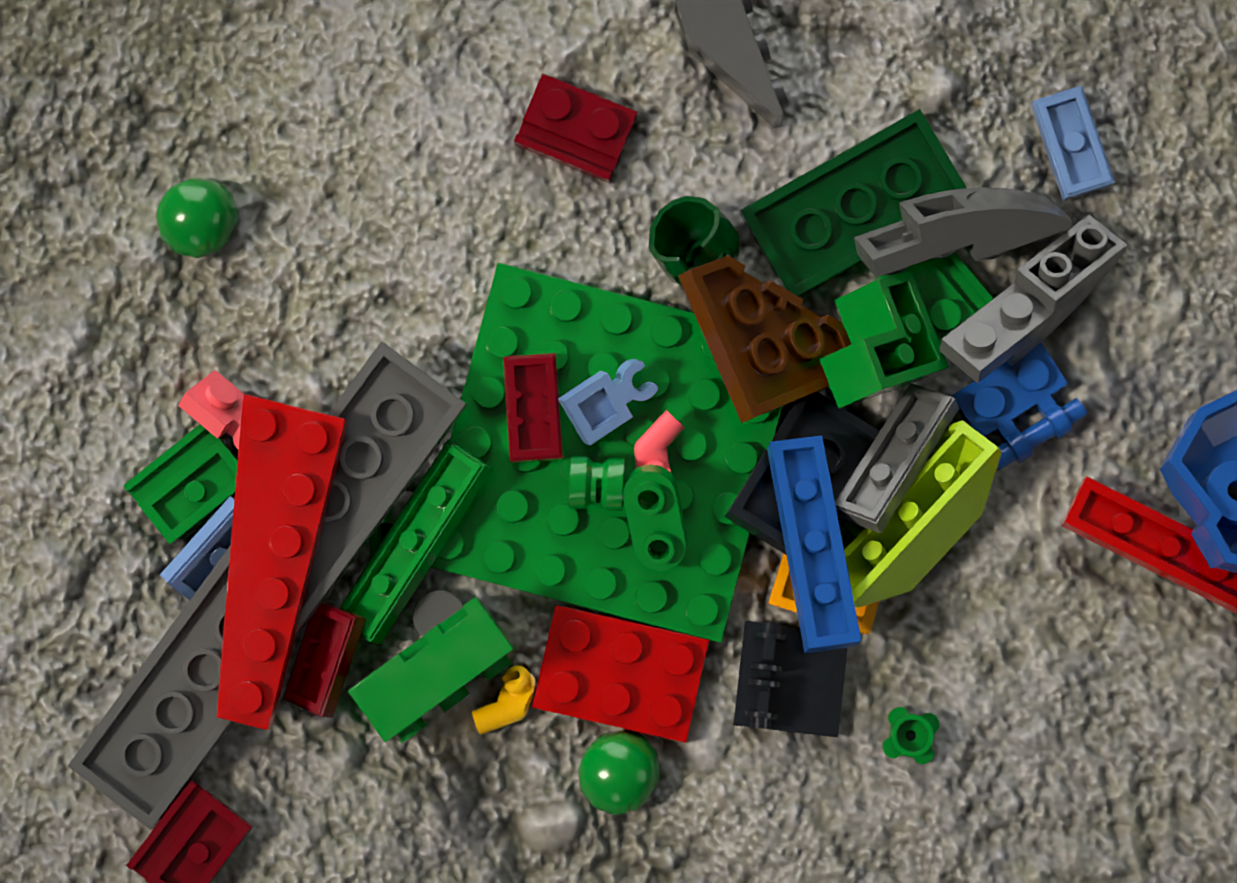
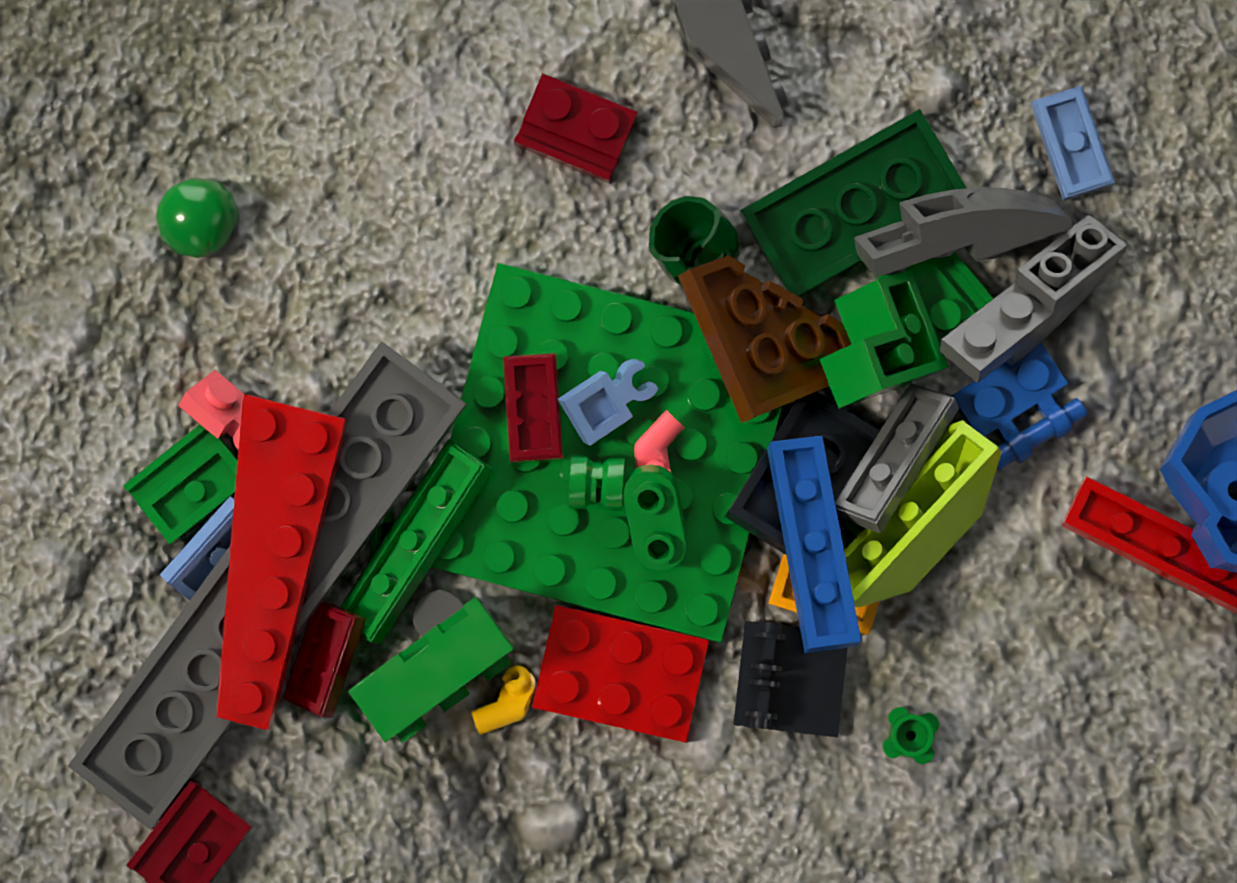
green hair [578,729,661,815] -> none

